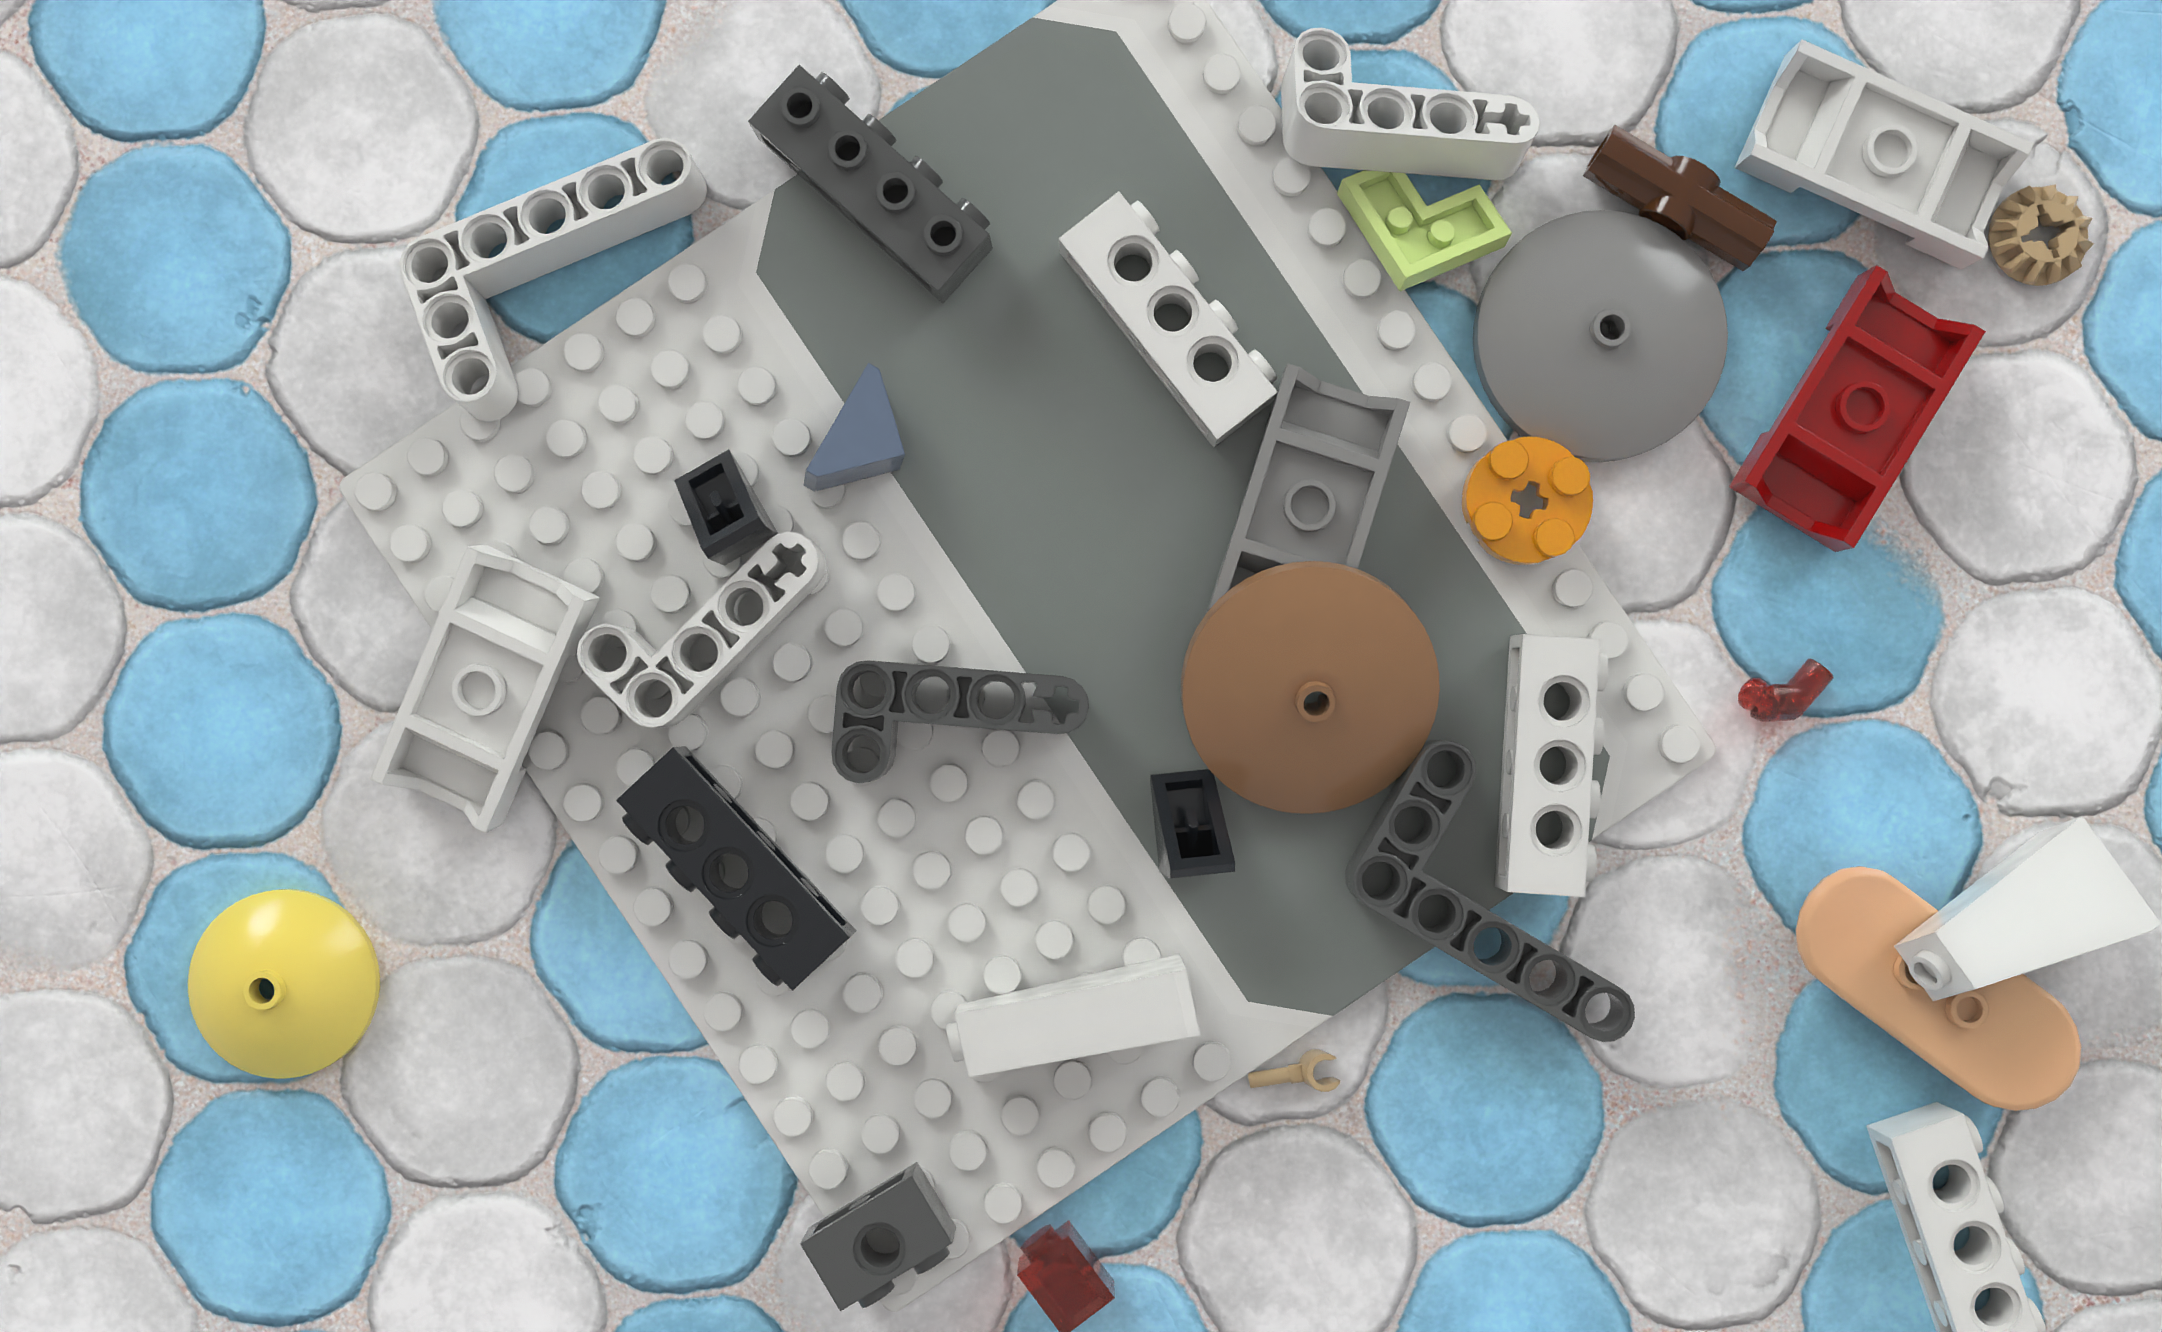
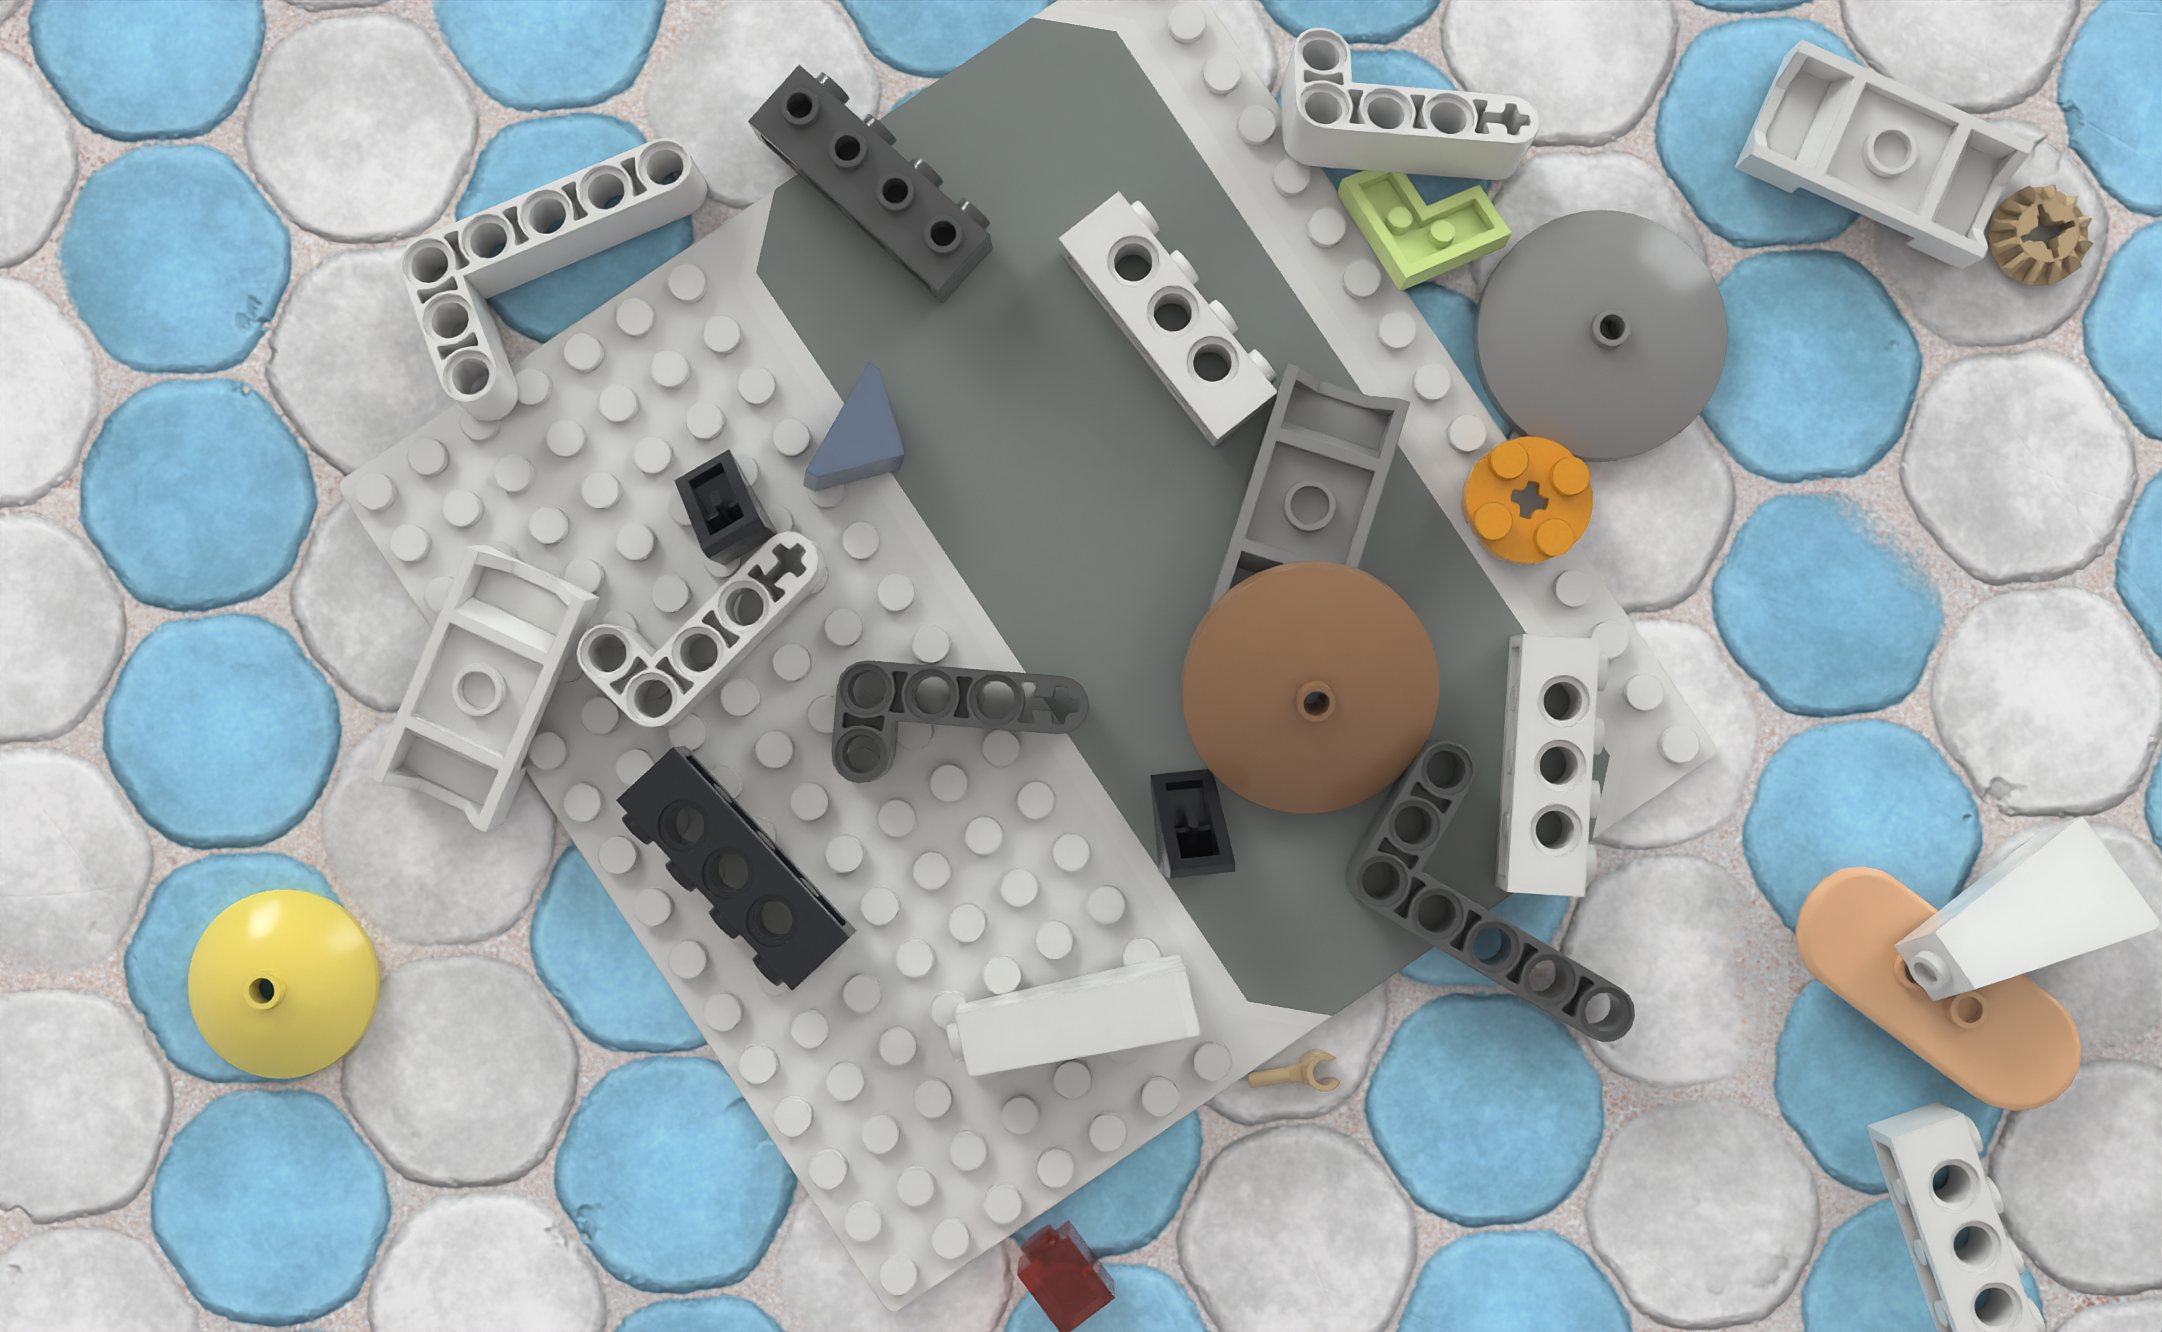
dark grey brick [800,1162,956,1311] -> none
reddish brown piece [1583,125,1777,271] -> none
red piece [1729,265,1986,552] -> none
clear red arm [1738,659,1834,722] -> none

